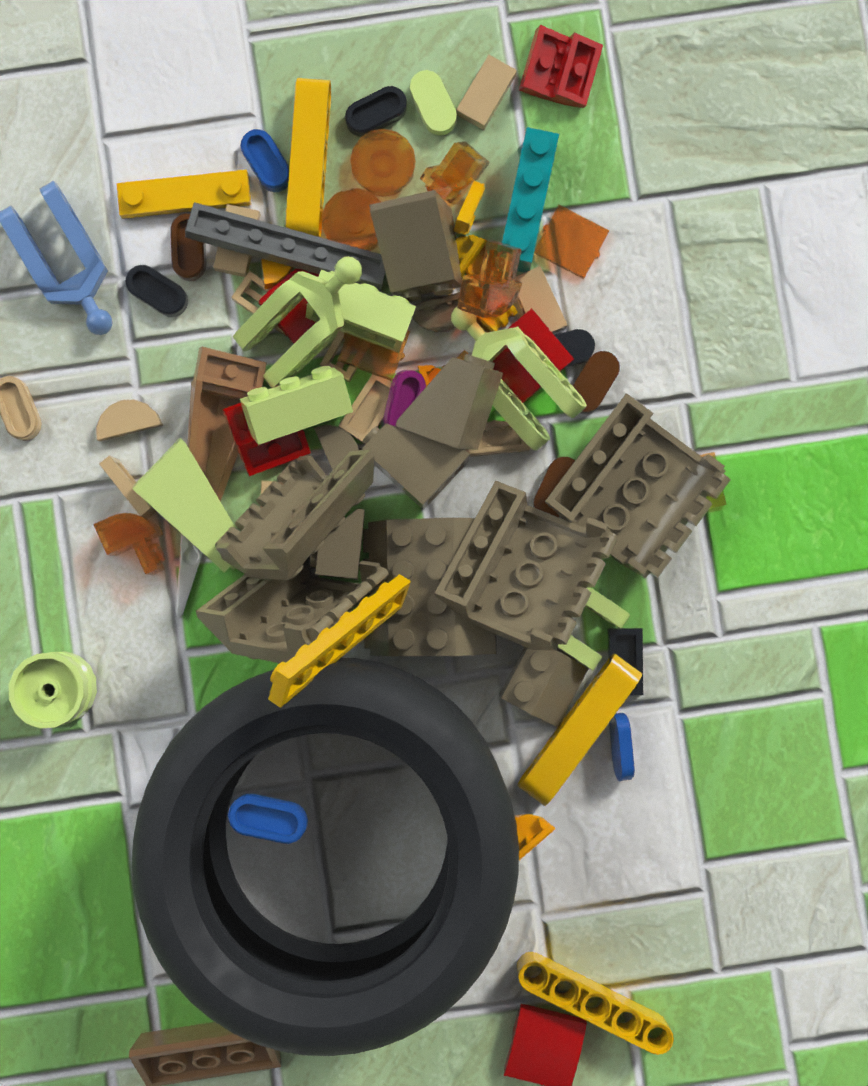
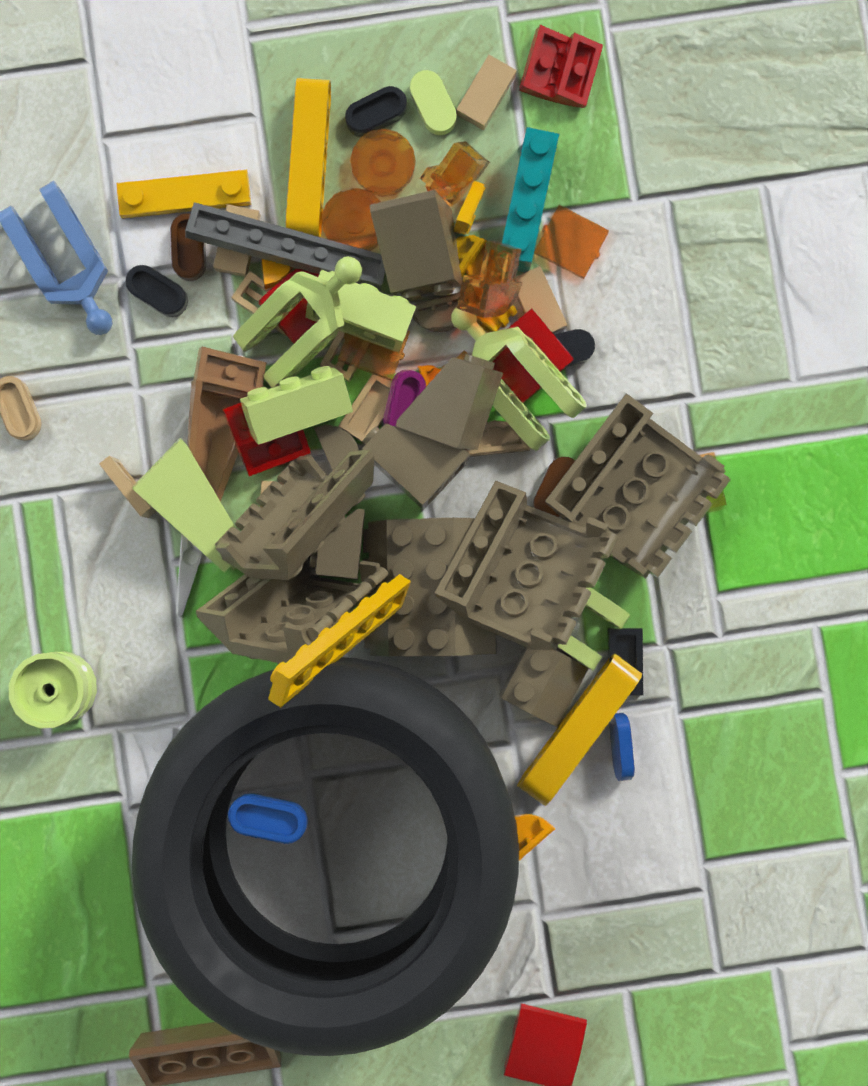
clear orange brick [93,513,165,575] -> none
tan tile [96,399,163,441] -> none
blue tile [240,129,289,192] -> none
yellow beam [516,952,674,1055] -> none
reddish brown tile [573,351,620,413] -> none

